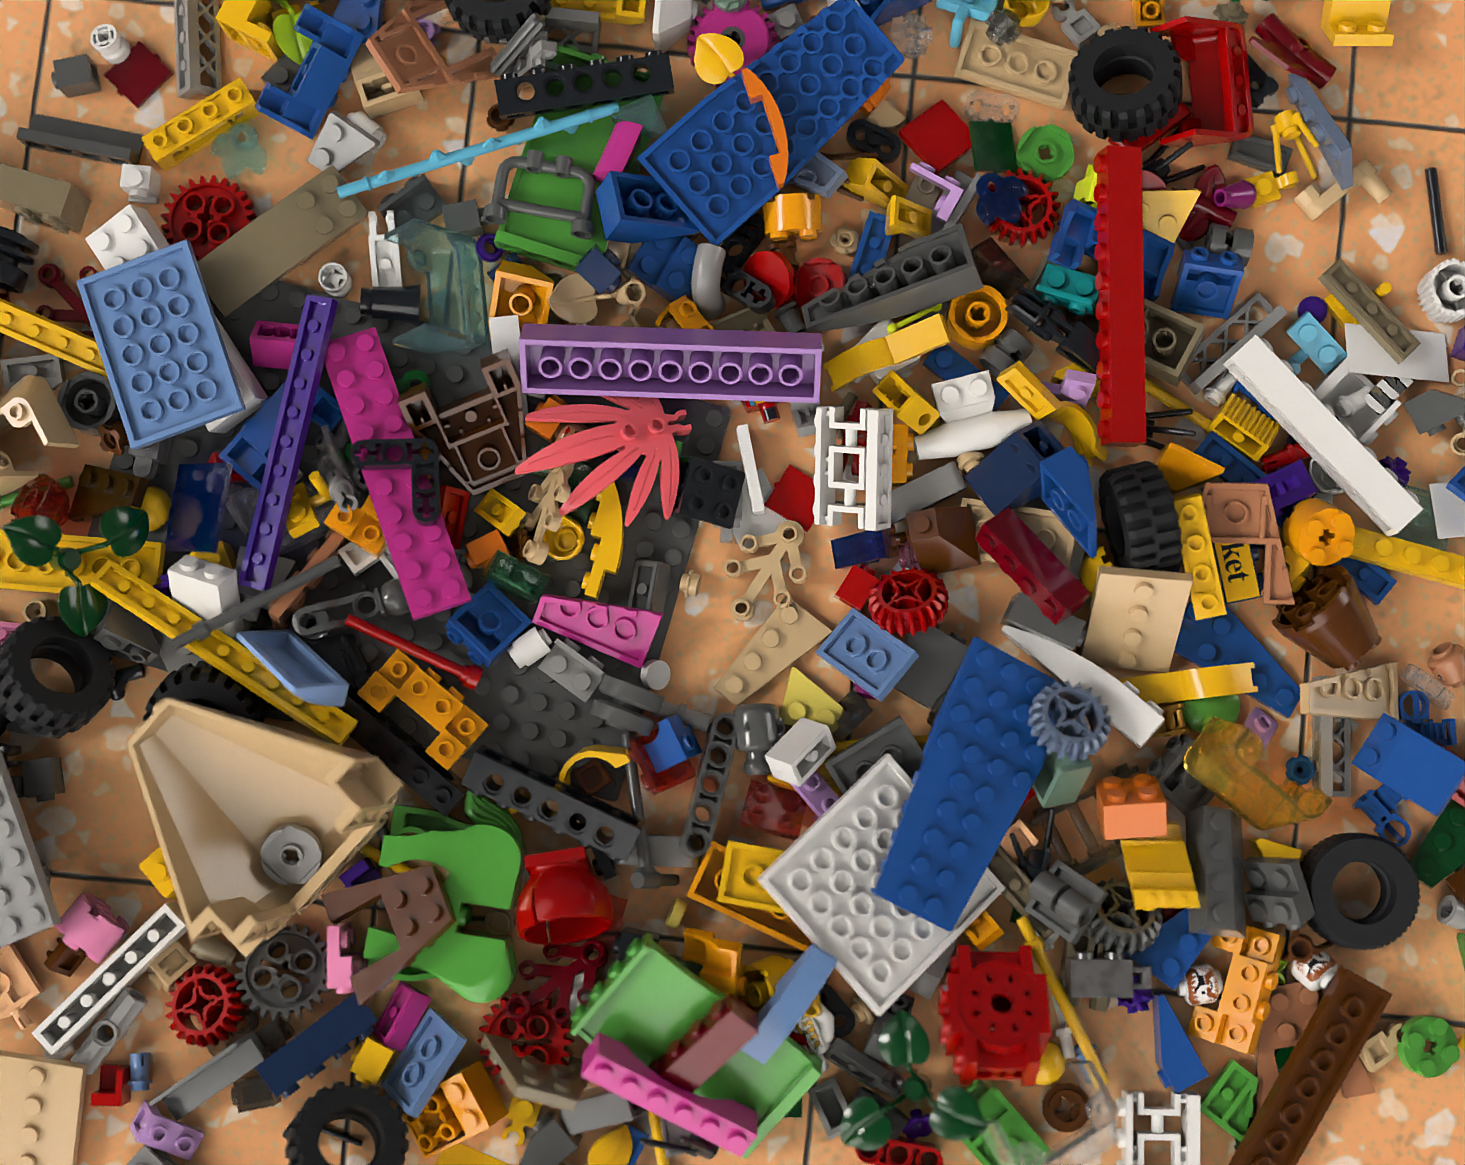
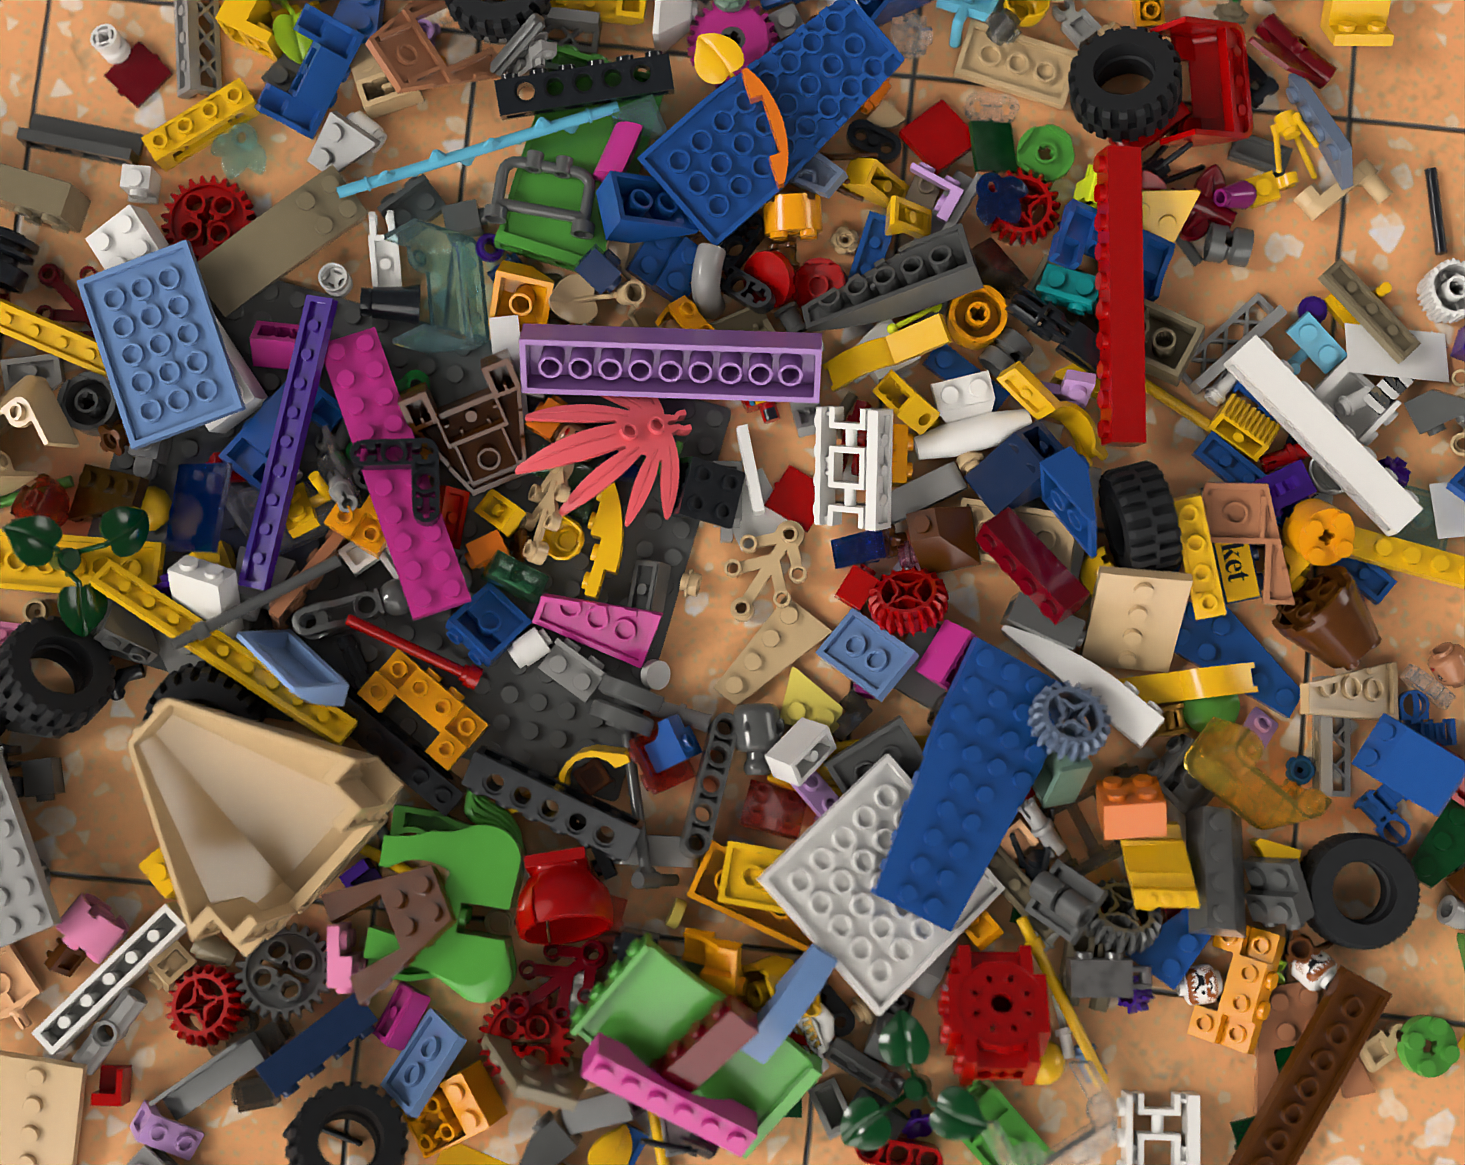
dark grey brick [51,54,101,98] -> none
medium blue pin [127,1052,152,1091] -> none
light grey plate [261,823,324,885] -> none
yellow brick [350,1034,397,1085] -> none
reddish brown plate [487,104,515,132] -> none
yellow plate [502,1096,543,1147] -> none
reddish brown gear [1042,1083,1091,1132] -> none
black plant [1142,409,1196,450] -> none
blue slope [1152,991,1209,1093] -> none
light orange slope [1153,442,1225,495] -> none
blue plate [1170,247,1244,319] -> none
bright green wing [1200,1059,1258,1142] -> none
none -> dark pink brick [914,619,979,691]
none -> light grey pin [1017,798,1067,858]

